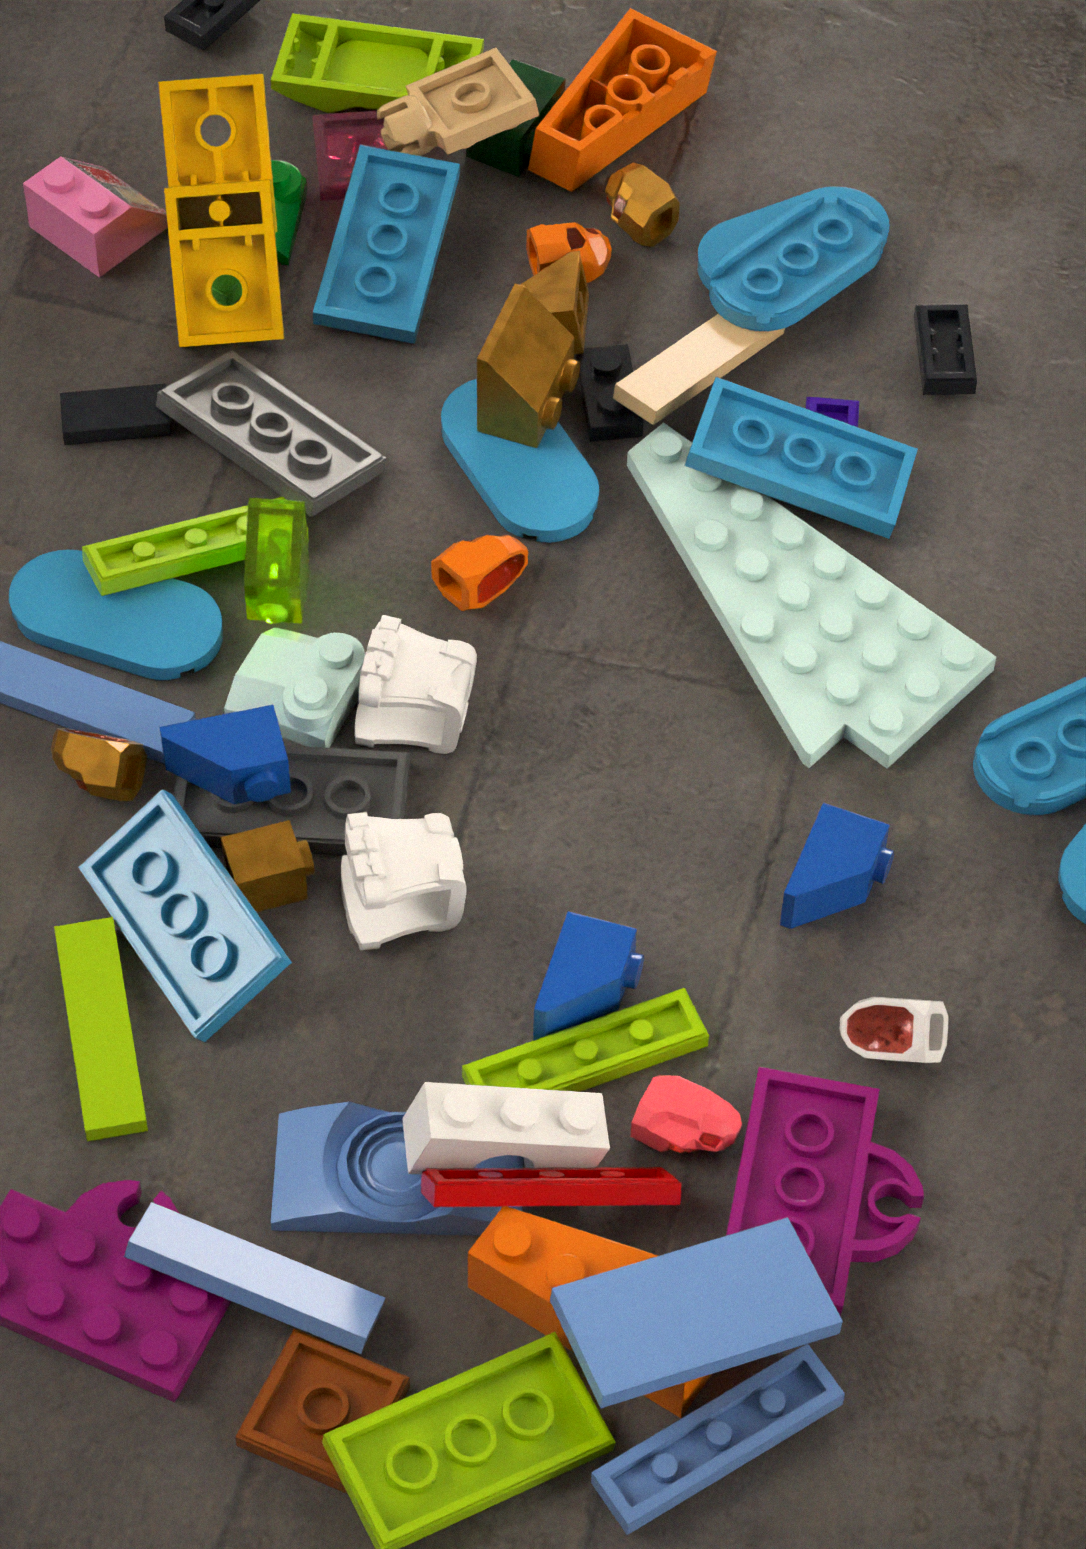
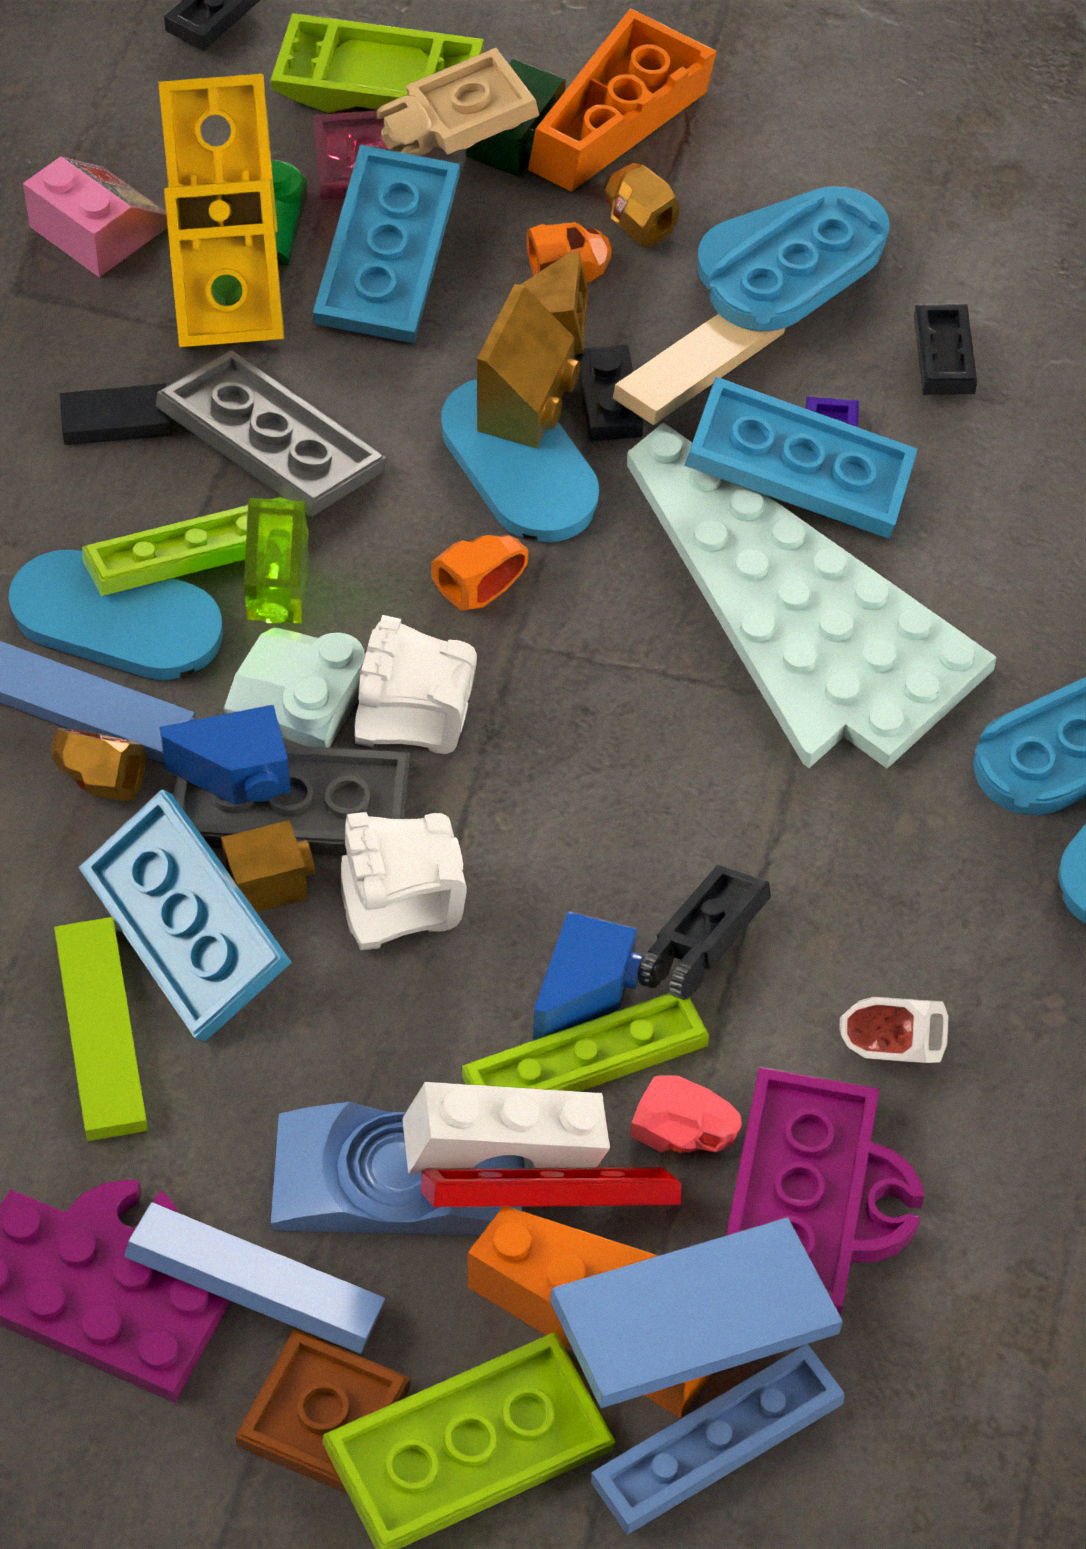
blue slope [780,803,895,929] -> none
none -> black hinge [637,865,771,1000]

